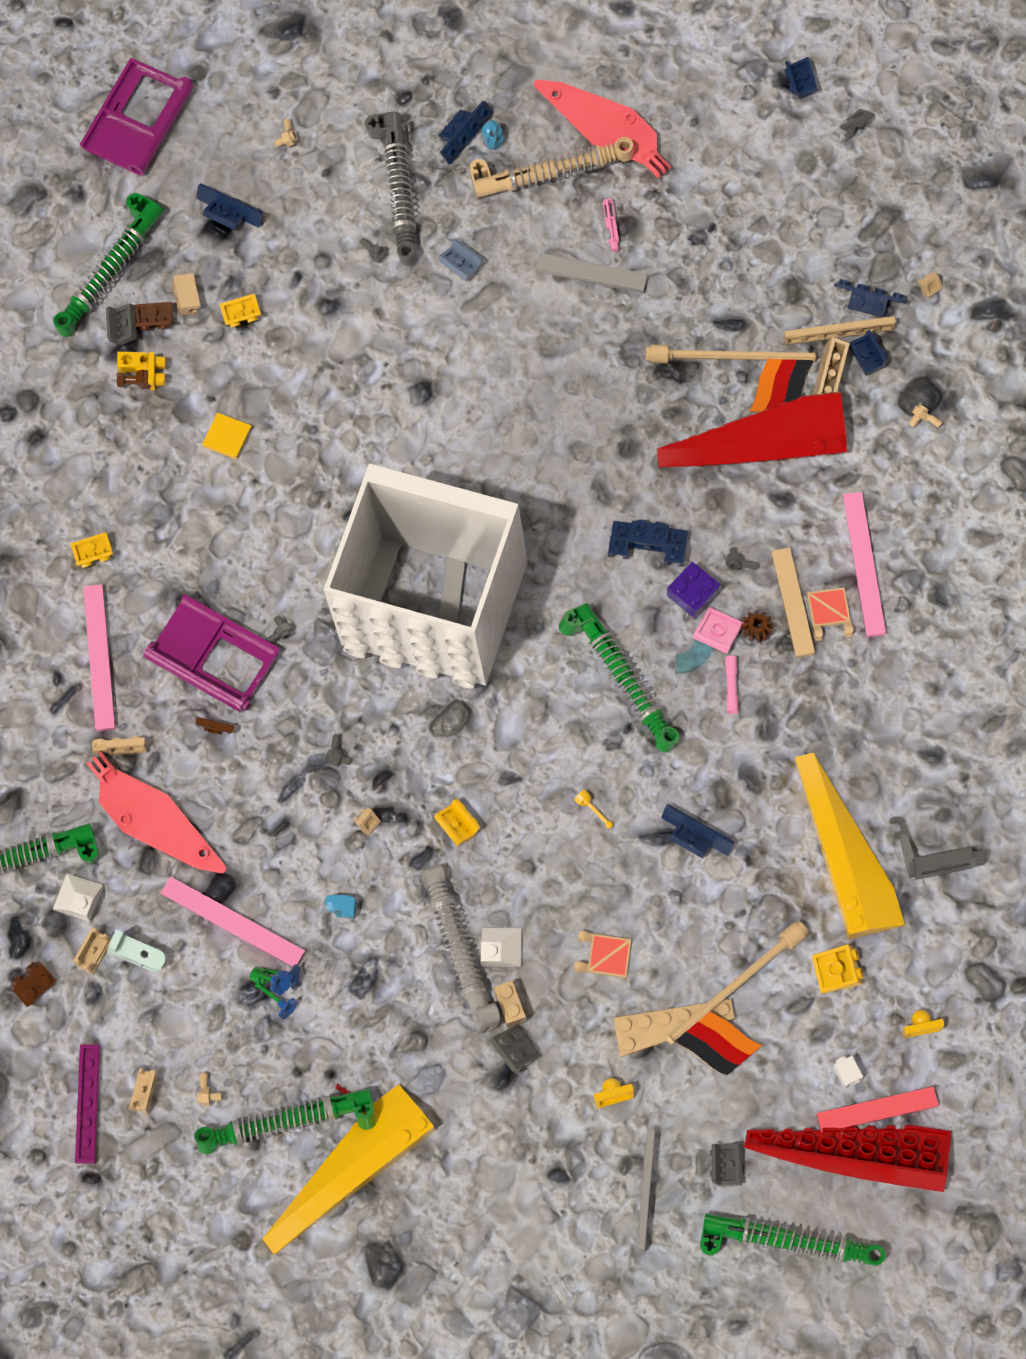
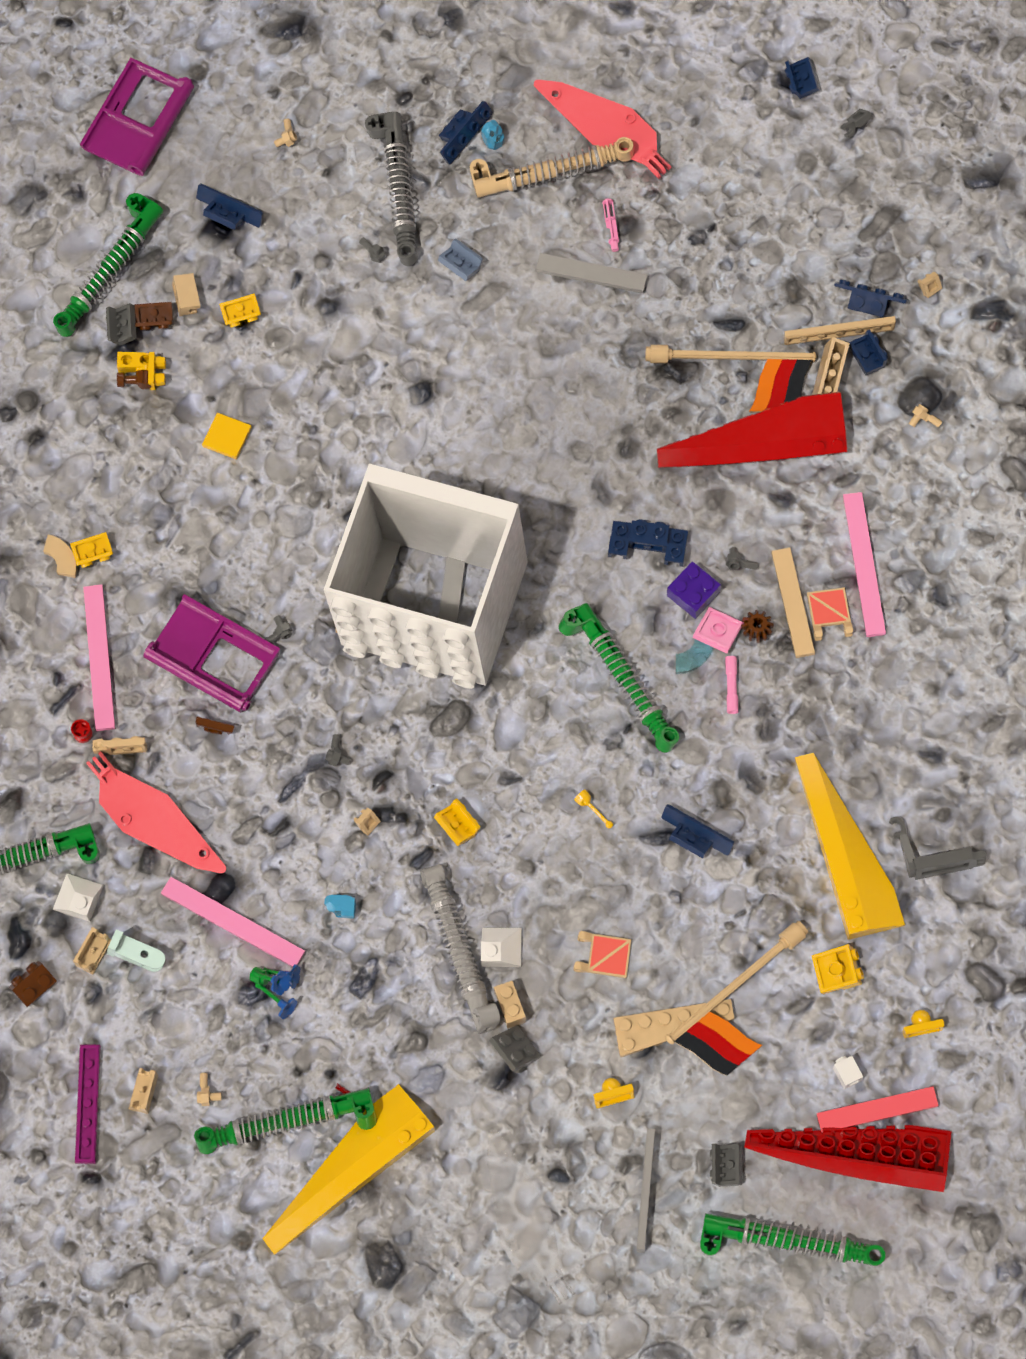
none -> tan tile [43,534,77,578]
none -> red wheel [71,719,93,743]

